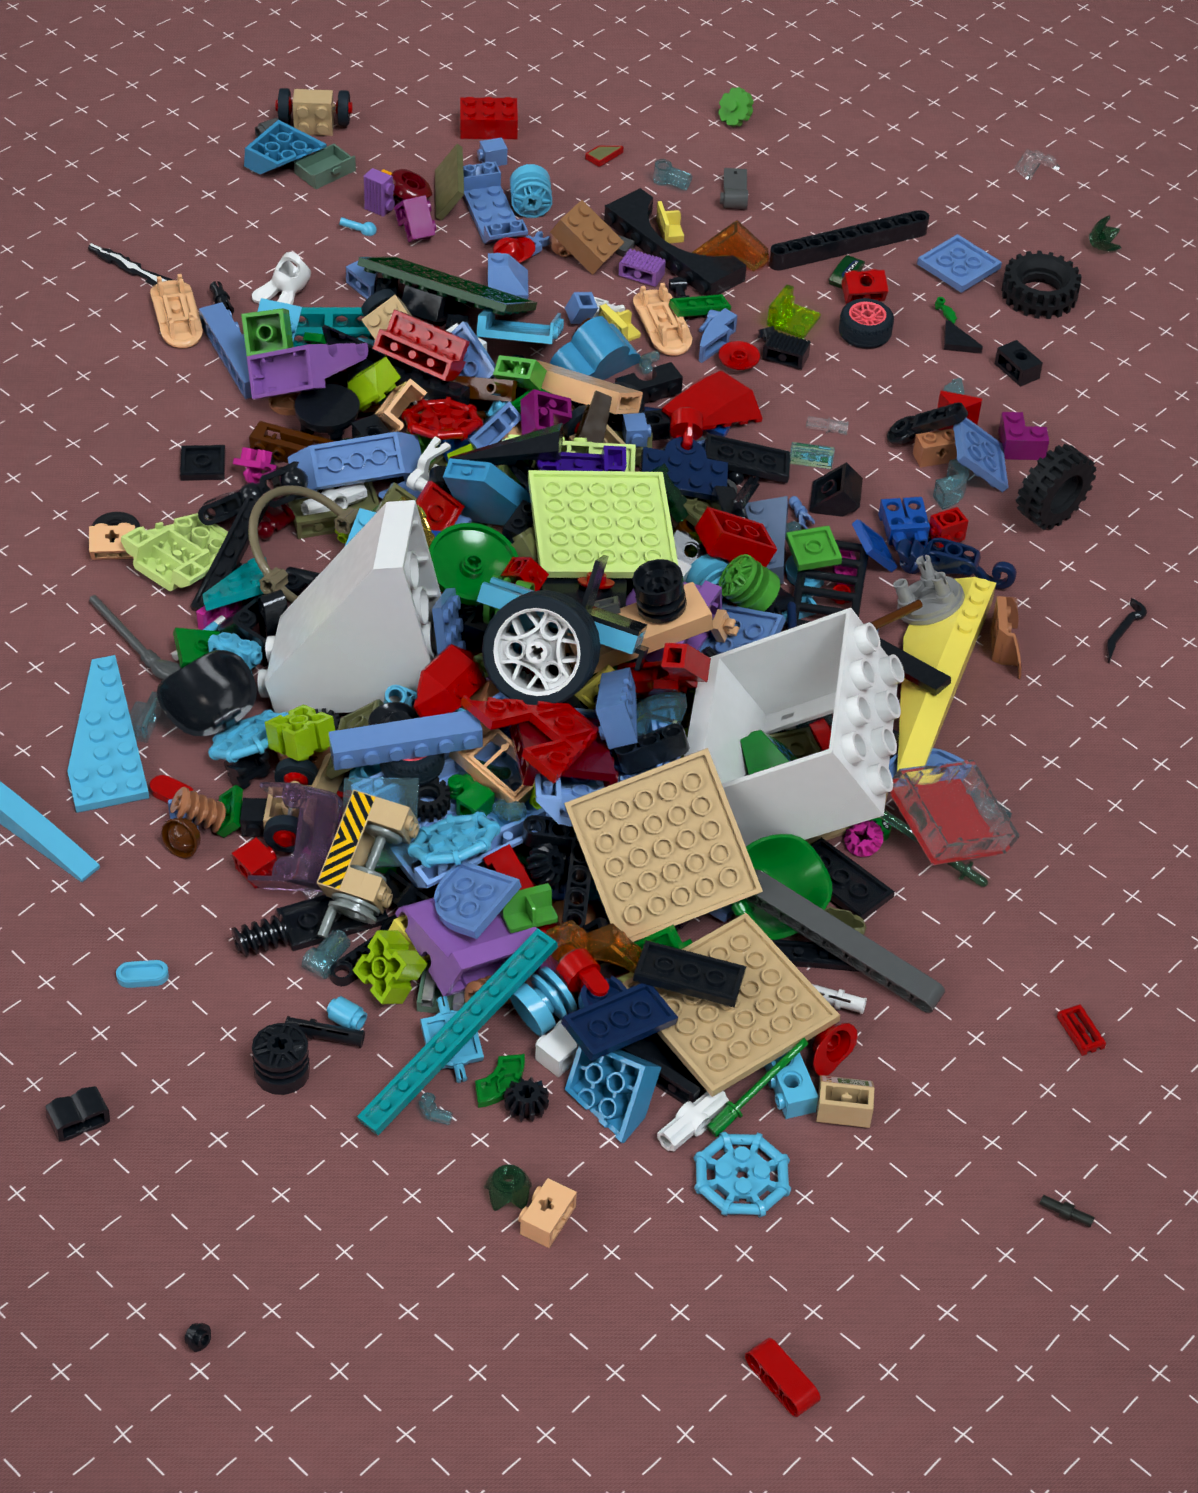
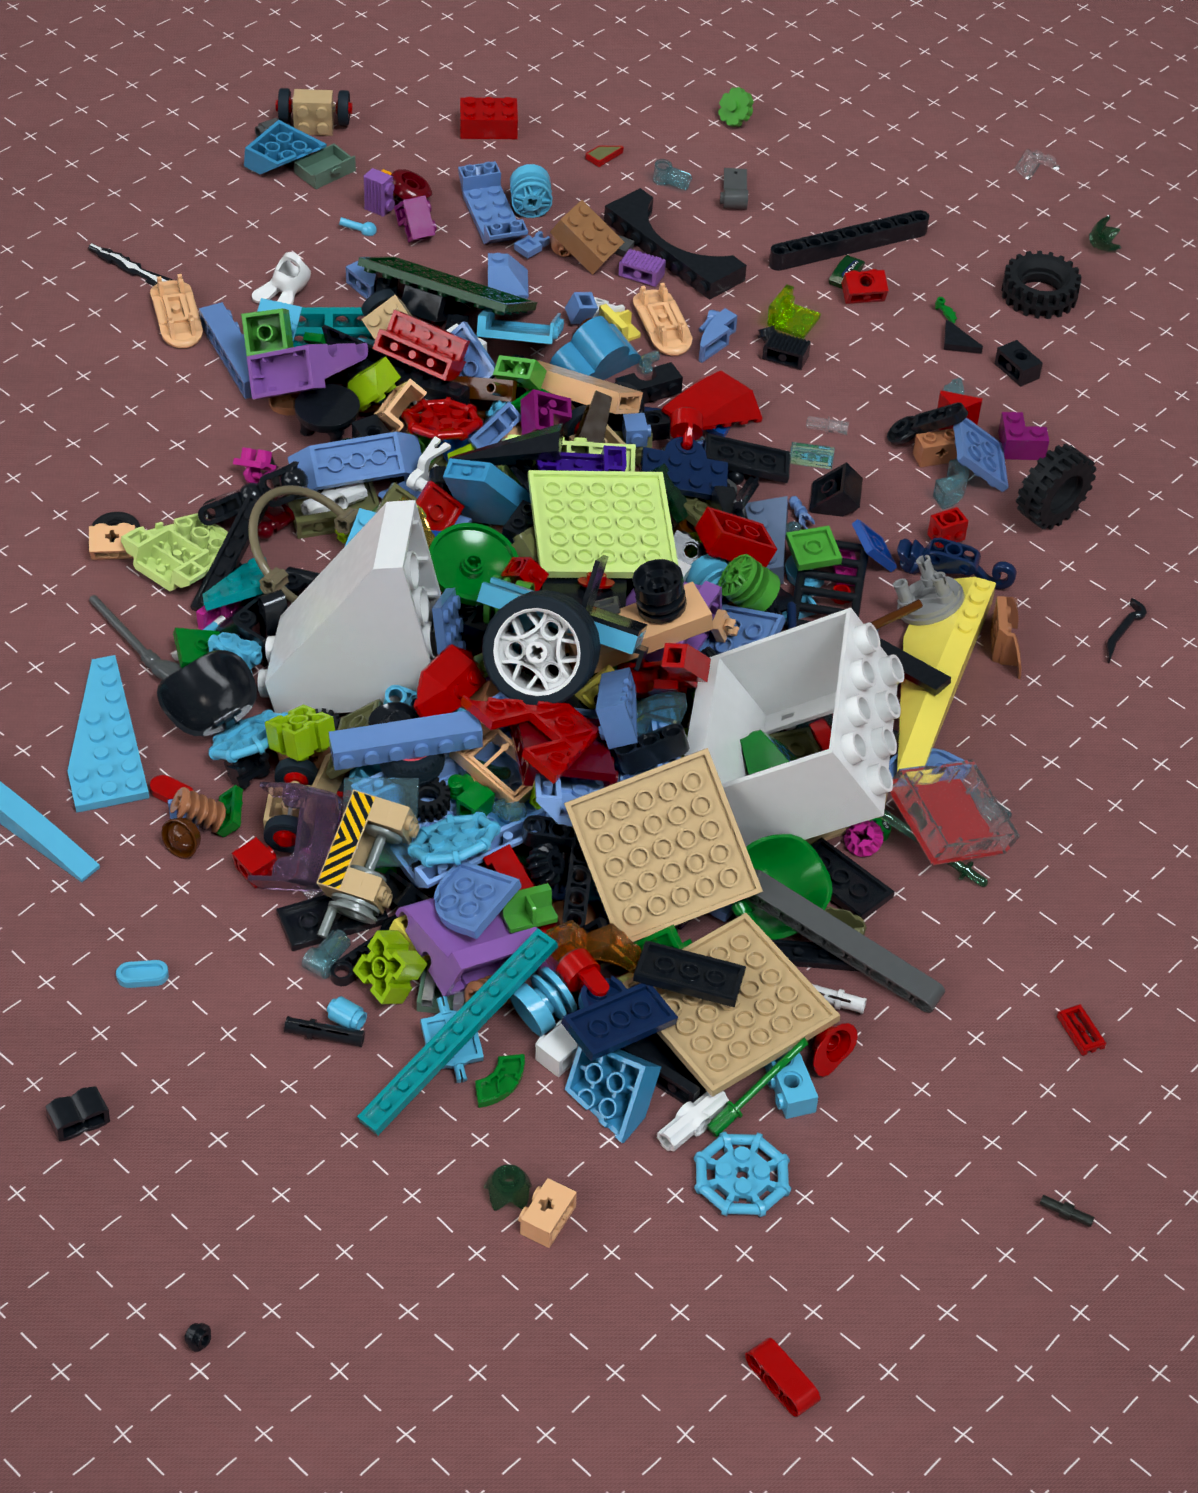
clear light blue panel [130,691,163,743] -> none
black tile [180,445,226,481] -> none
black pin [209,281,234,314] -> none
black piece [231,914,288,957] -> none
black brick [240,798,267,837] -> none
reddish brown brick [249,421,335,463] -> none
black wheel [252,1023,310,1095] -> none
clear light blue arm [419,1092,453,1125] -> none
olive tile [435,144,464,221] -> none
medium blue brick [477,138,508,166] -> none
red piece [493,237,536,263] -> none
black gear [504,1076,549,1122] -> none
light yellow panel [656,201,684,243] -> none
black bar [669,277,690,298] -> none
green tile [669,294,731,317] -> none
clear orange arch [692,220,769,272] -> none
red dish [719,341,760,370] -> none
tan slope [816,1075,874,1128] -> none
black wheel [839,298,894,349] -> none
blue hips [878,497,930,550] -> none
medium blue plate [917,234,1002,293] -> none

